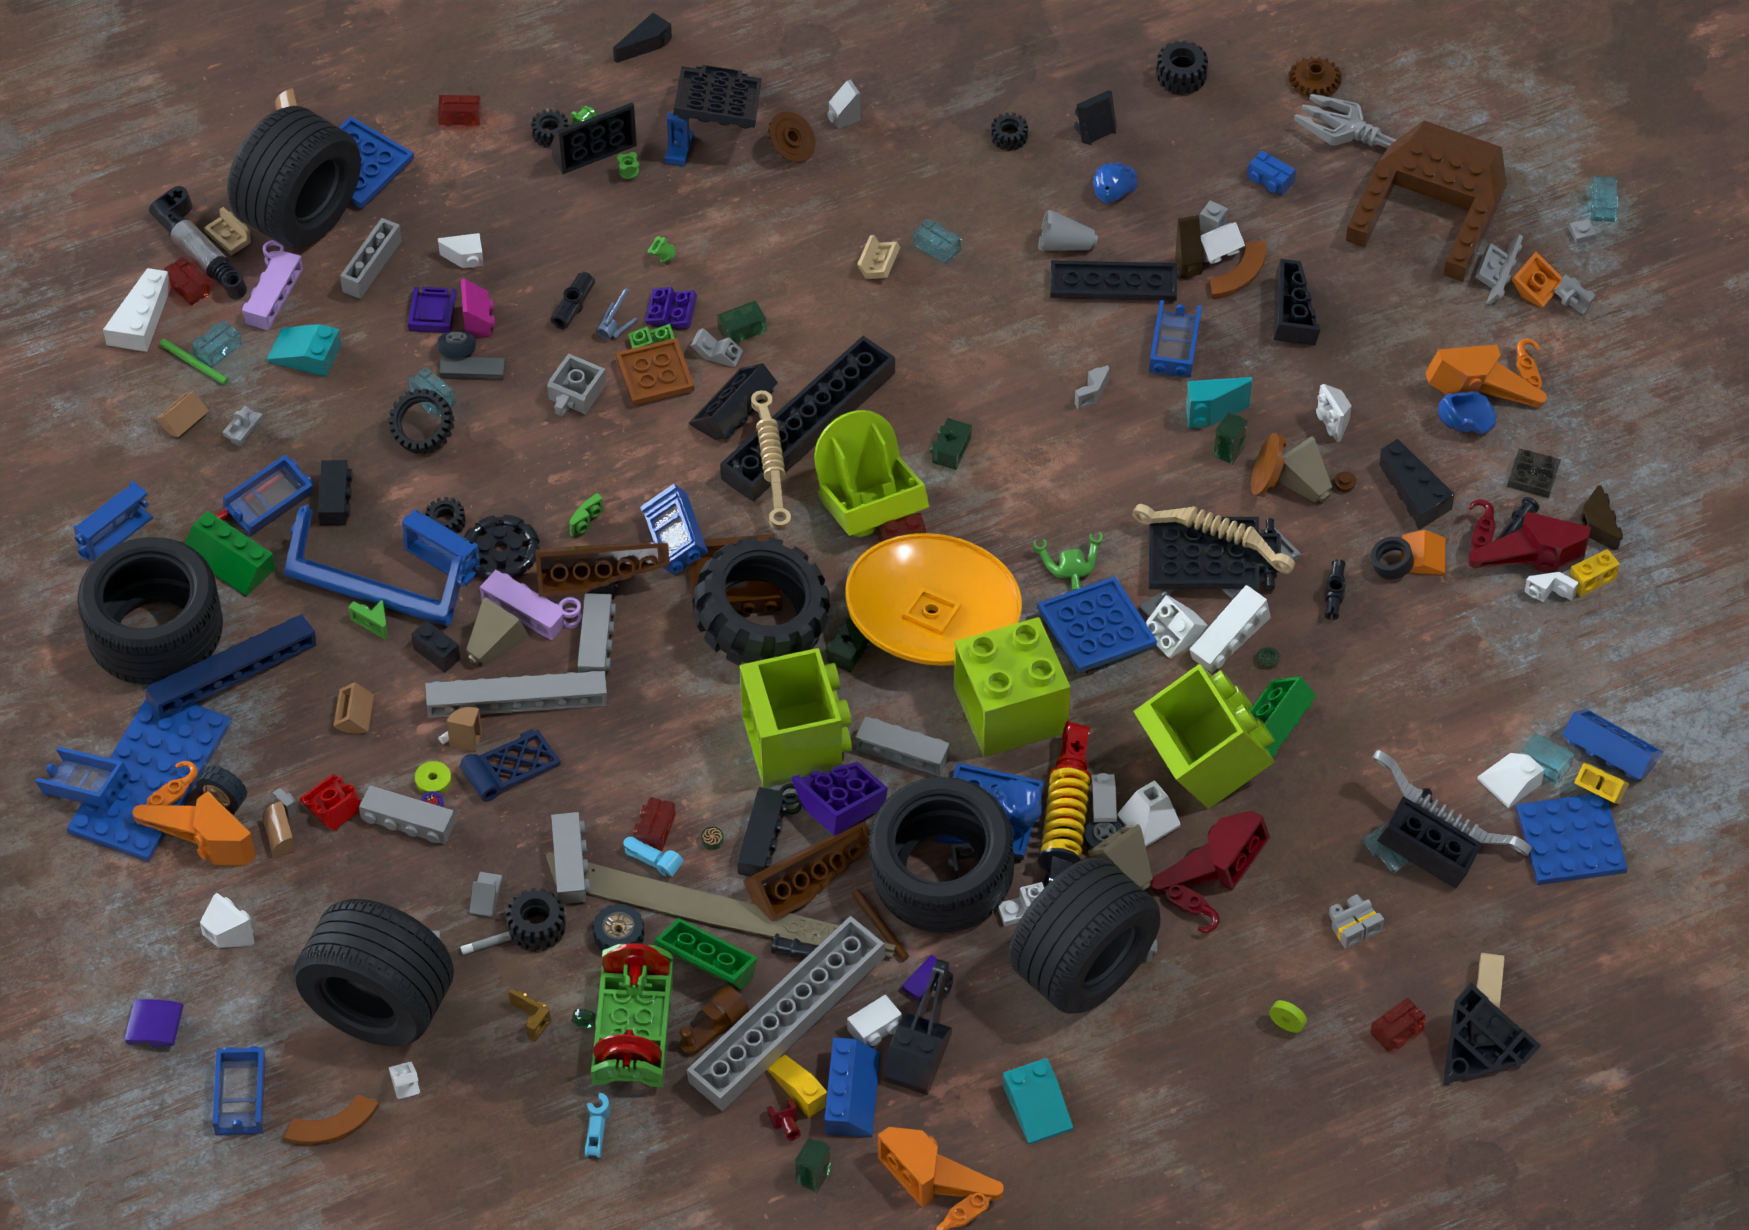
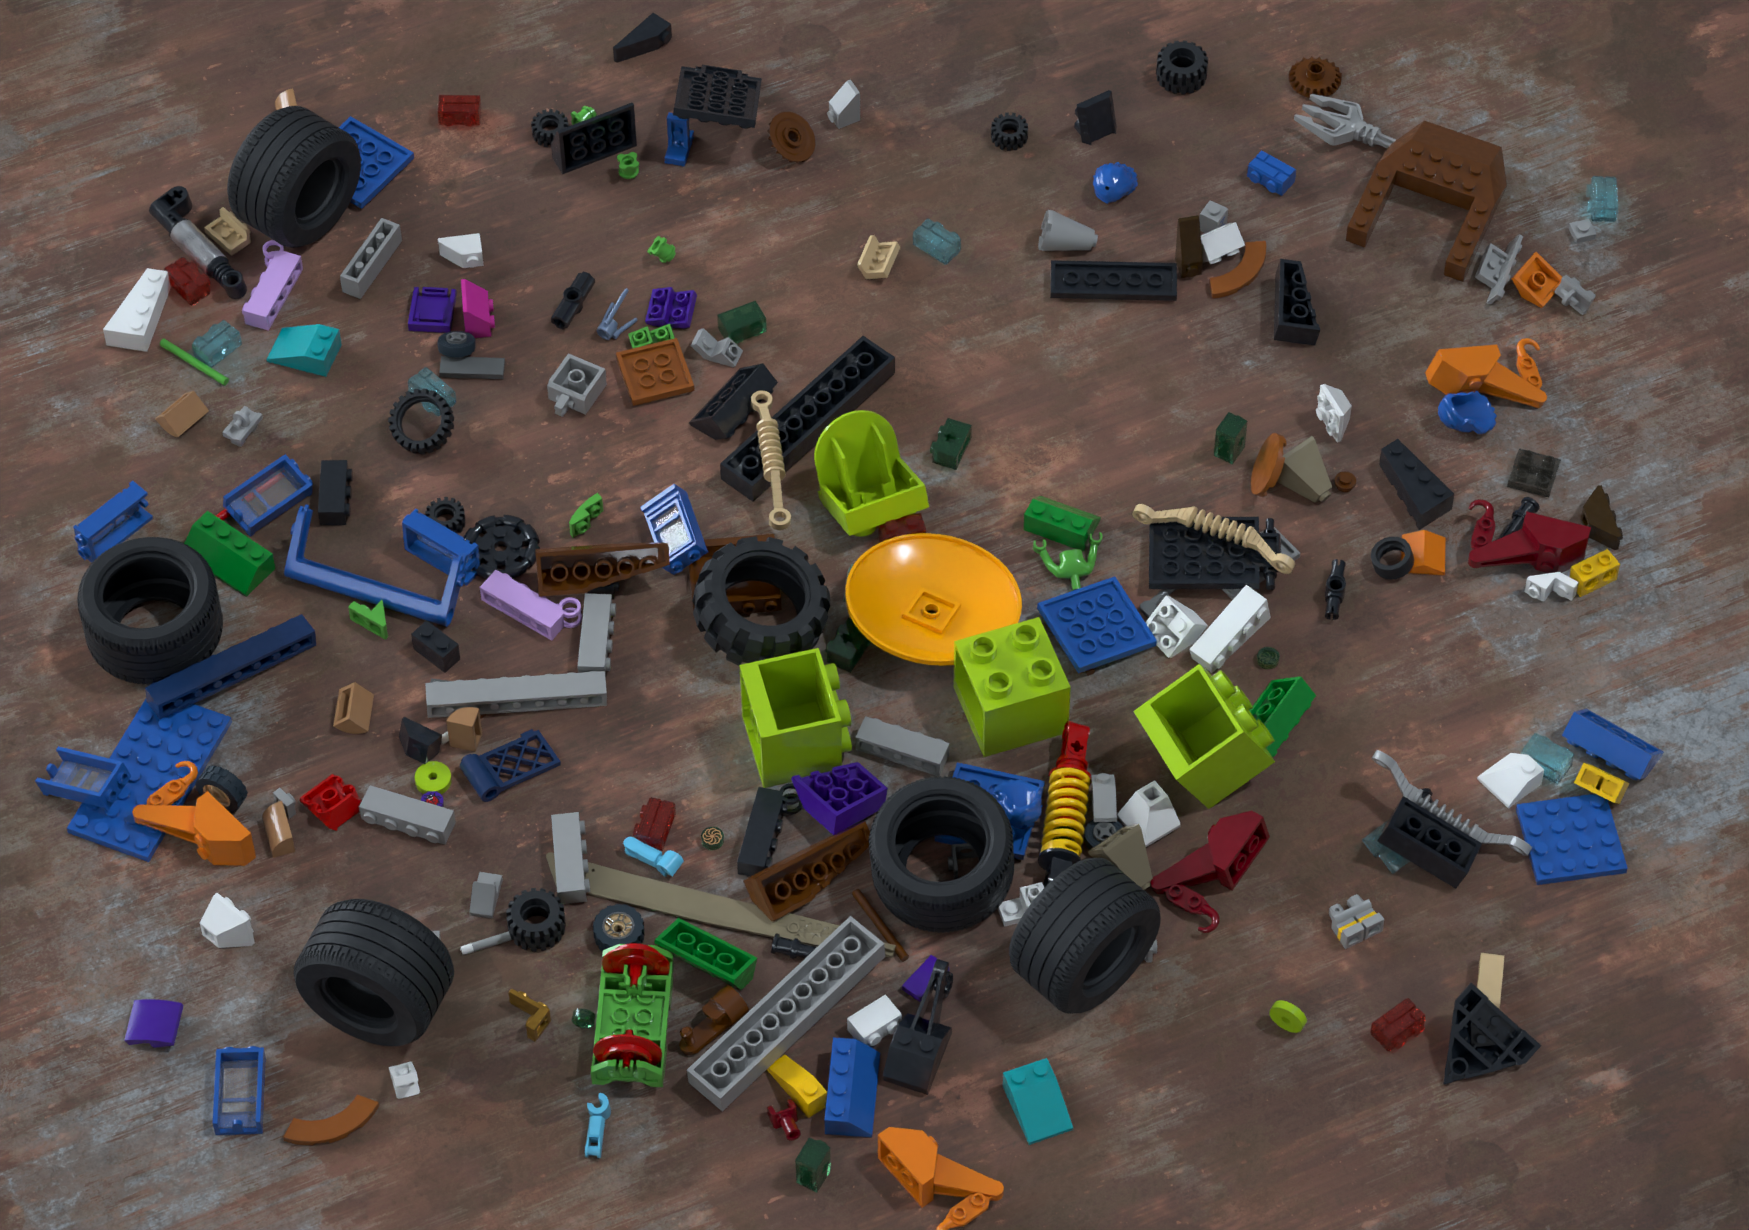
dark tan slope [466,597,529,666] -> none
light grey slope [1075,365,1109,410] -> none
door [1149,300,1202,377] -> none
teal slope [1186,377,1252,428] -> none
none -> black slope [399,717,442,764]
none -> green slope [1024,496,1101,552]

